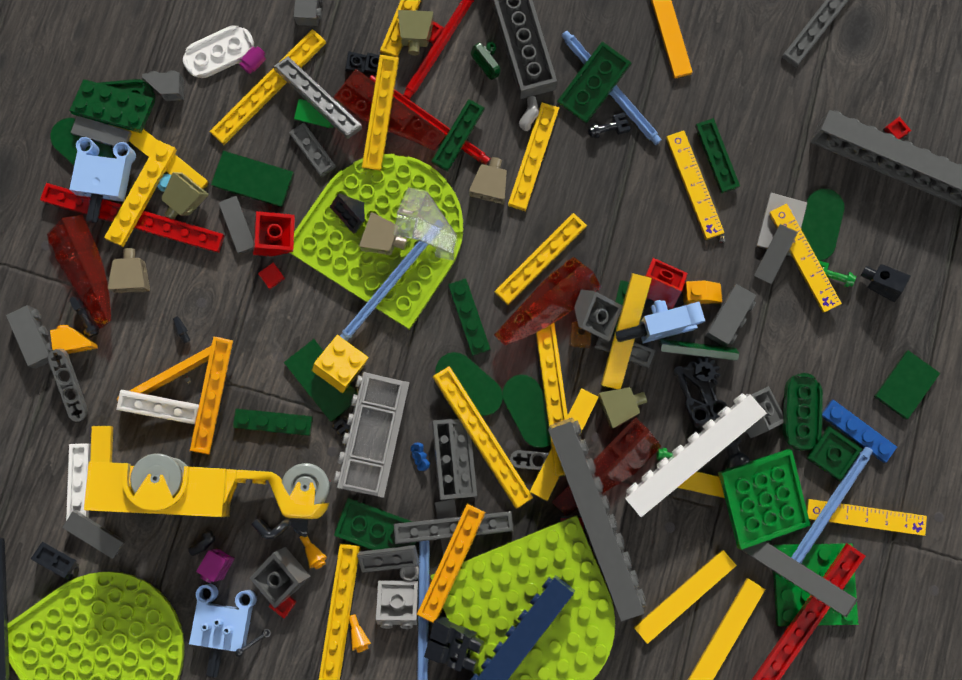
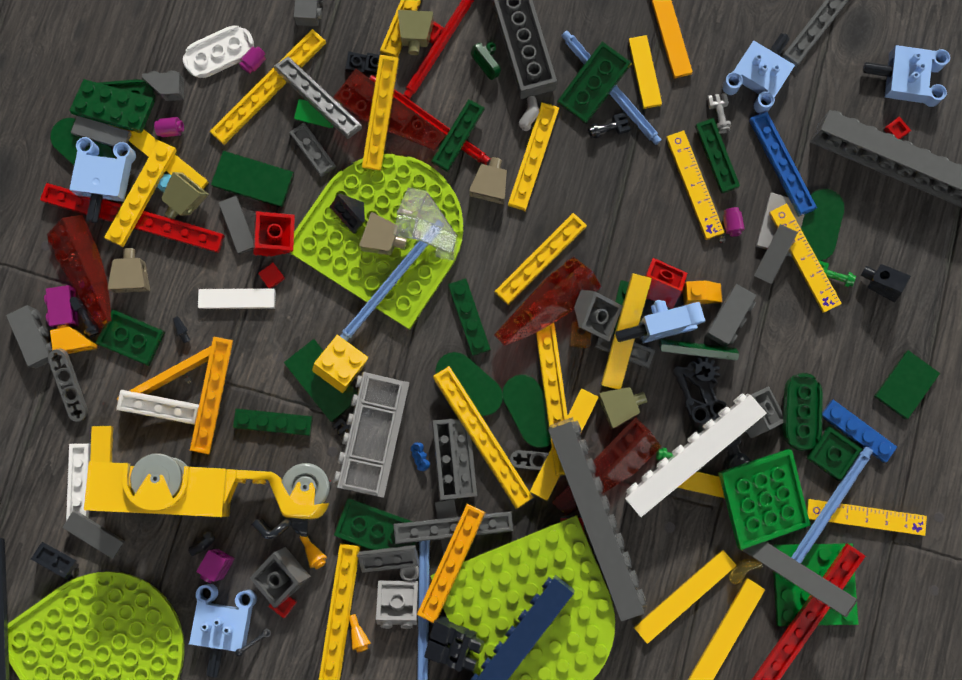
none -> magenta brick [44,285,79,329]
none -> dark green tile [96,309,165,366]
none -> magenta brick [154,117,184,137]
none -> white tile [198,289,276,309]
none -> yellow tile [628,35,662,109]
none -> light grey hinge [707,93,731,134]
none -> light blue piece [722,33,795,114]
none -> magenta brick [723,207,745,237]
none -> clear yellow arm [729,559,762,584]
none -> blue tile [749,111,817,217]
none -> light blue piece [862,45,950,107]

